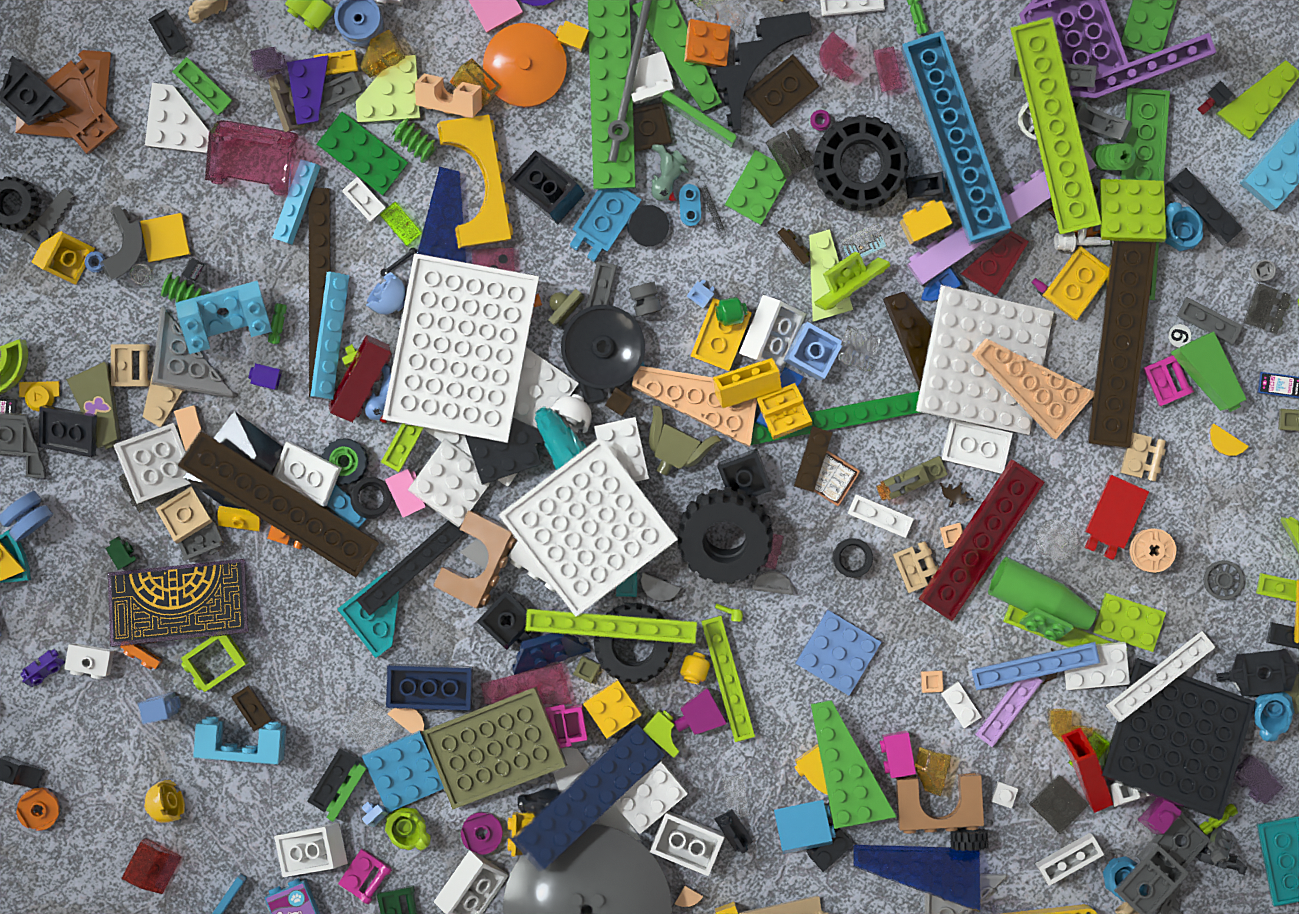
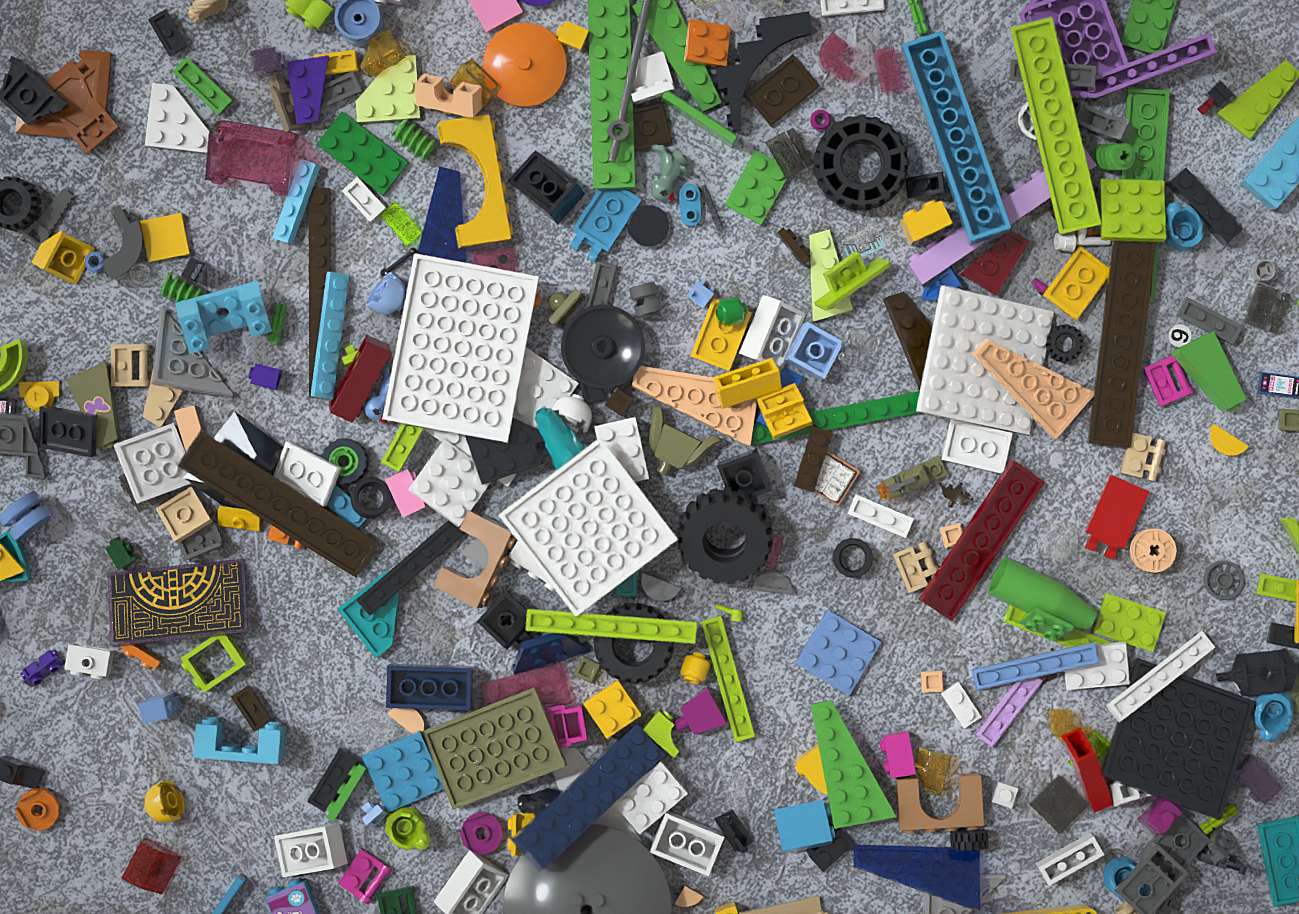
none -> black tyre [1046,324,1085,362]

